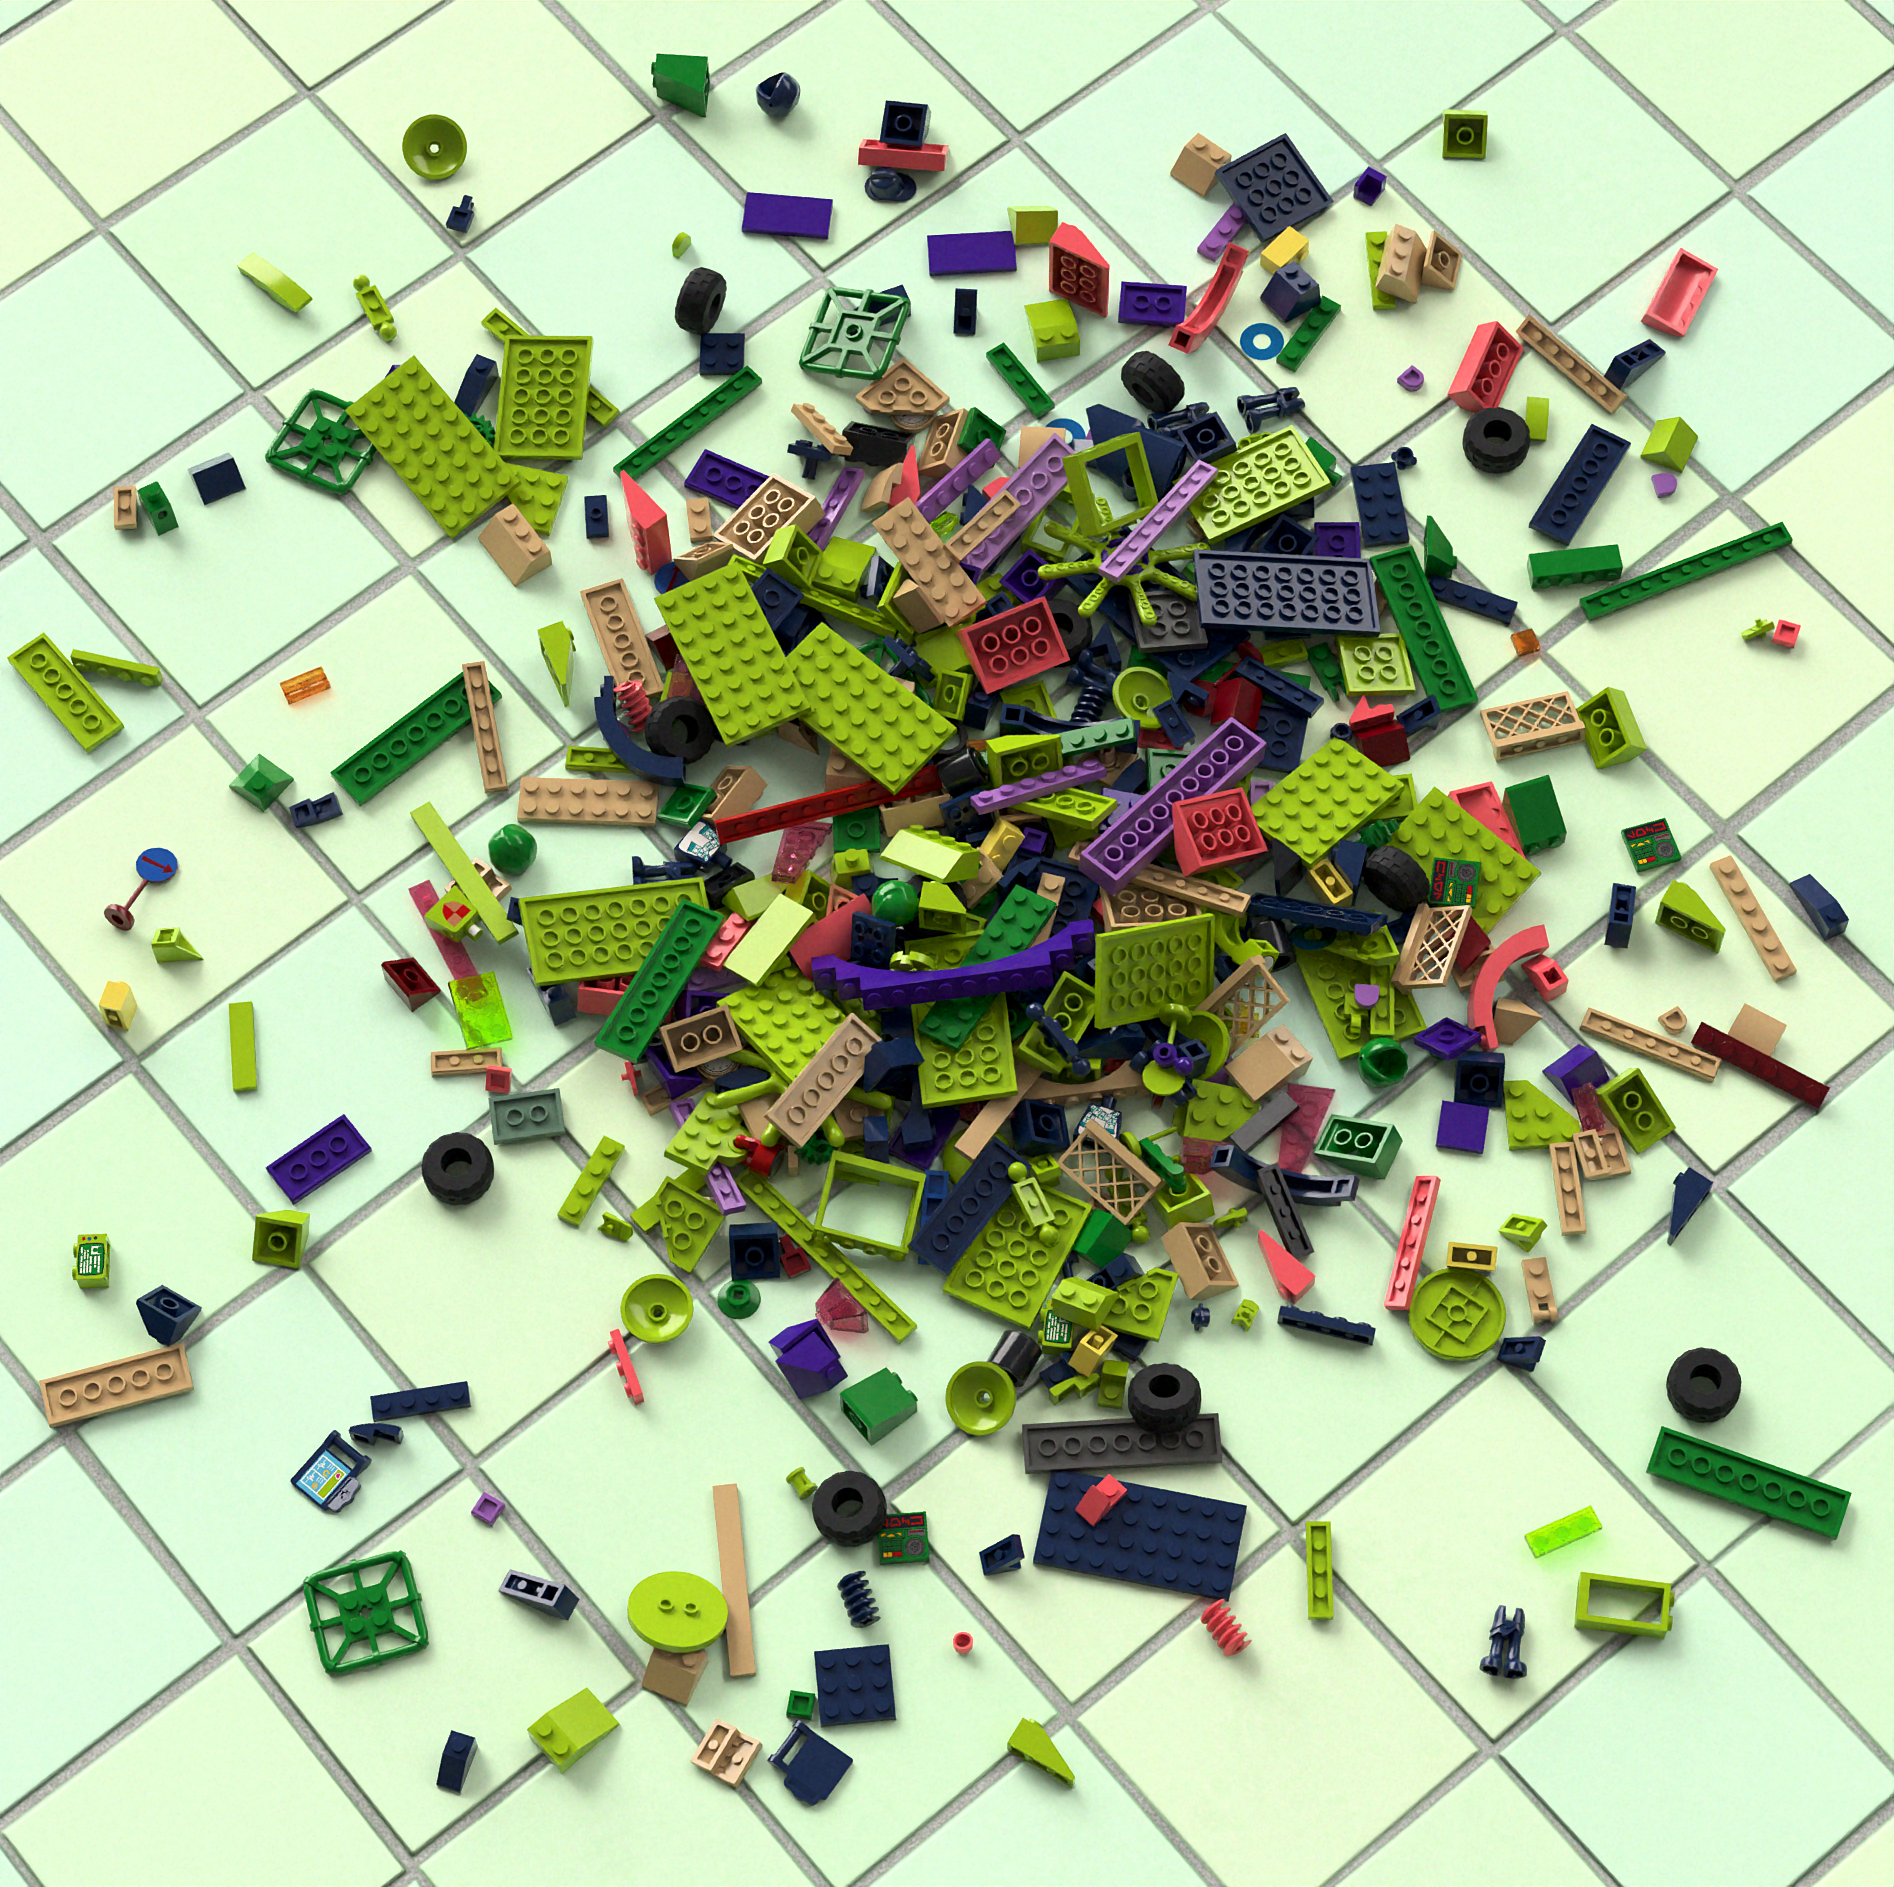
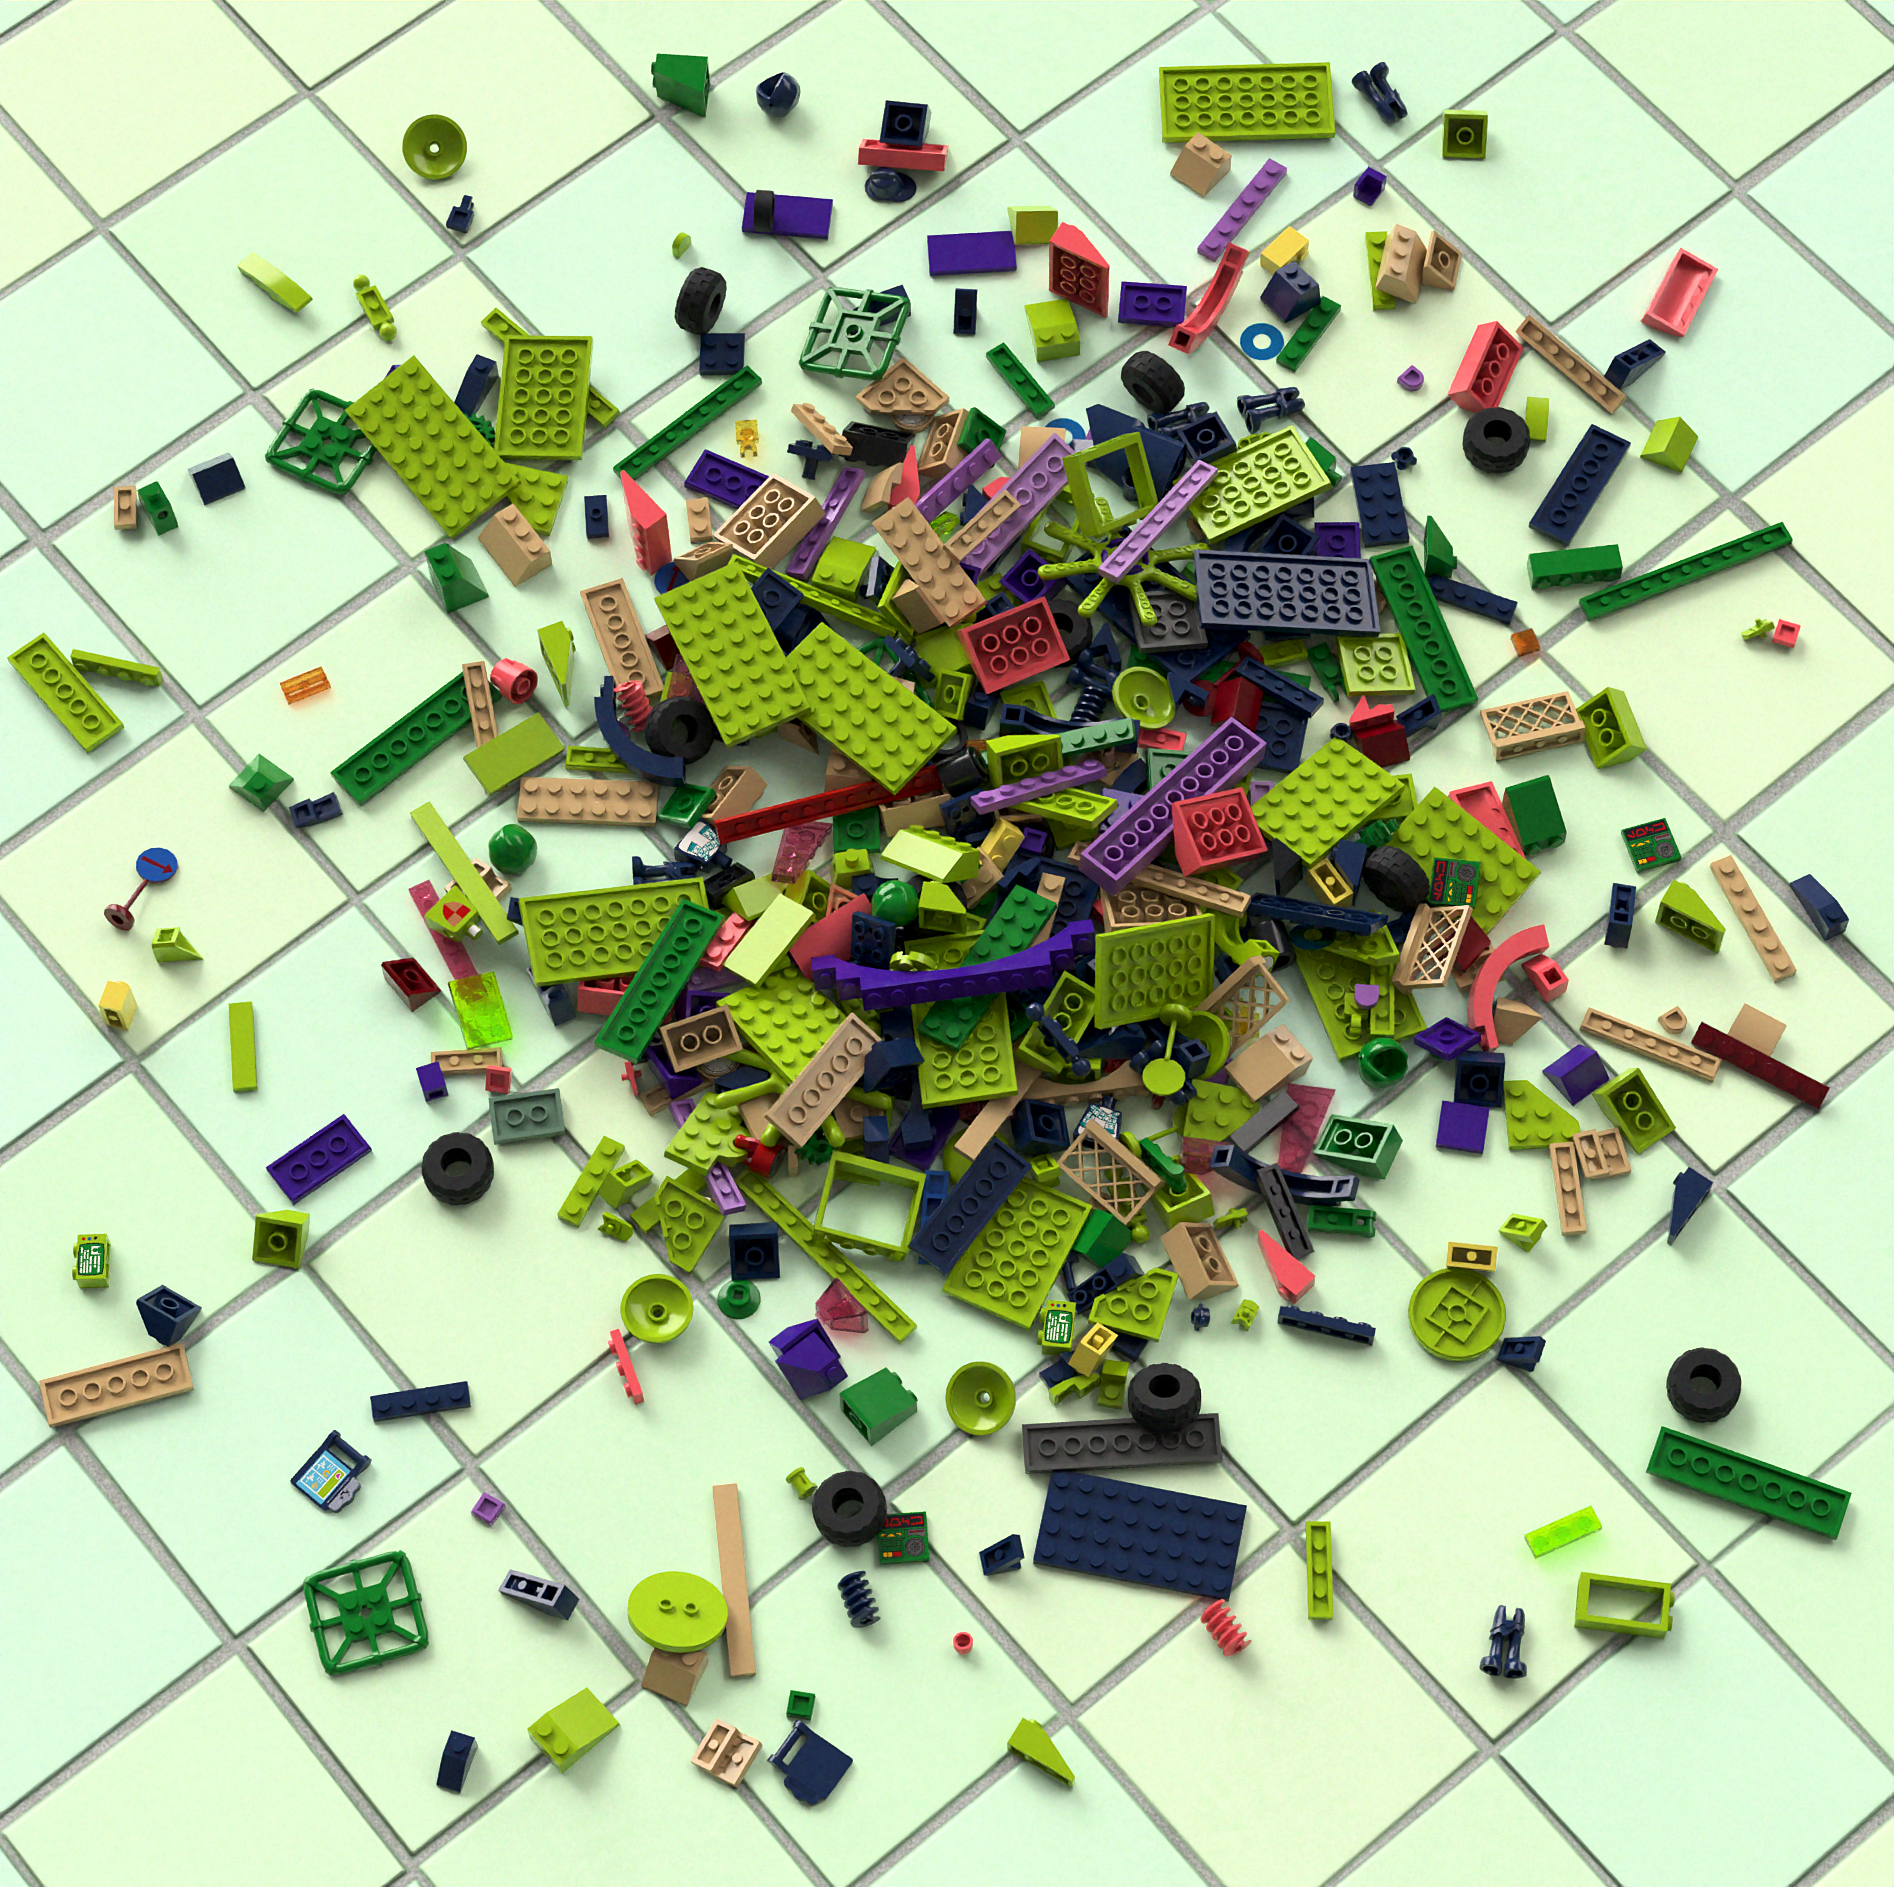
dark blue slope [348,1423,404,1446] -> none
lime slope [763,524,824,588] -> none
dark red plate [779,1234,812,1280] -> none
dark blue plate [814,1644,896,1727] -> none
black piece [986,1330,1042,1387] -> none
lime plate [1008,1162,1058,1245] -> none
lime slope [1051,1276,1119,1331] -> none
coral slope [1075,1474,1127,1527] -> none
dark blue panel [1152,698,1196,749] -> none
dark purple plate [1153,1043,1194,1076] -> none
dark blue plate [1214,133,1334,243] -> none
coral plate [1384,1175,1441,1310] -> none
tan plate [1521,1257,1558,1324] -> none
clear pink hinge [1571,1083,1606,1132] -> none
medium lavender tile [1651,473,1677,498] -> none
none -> dark purple panel [416,1062,449,1102]
none -> green slope [424,543,489,614]
none -> lime tile [463,712,565,796]
none -> coral piece [490,657,538,704]
none -> lime arch [598,1159,654,1208]
none -> clear yellow plate [735,419,759,458]
none -> black tyre [753,190,775,232]
none -> lime plate [1159,62,1335,143]
none -> green plate [1307,1205,1377,1238]
none -> dark blue piece [1351,62,1408,124]

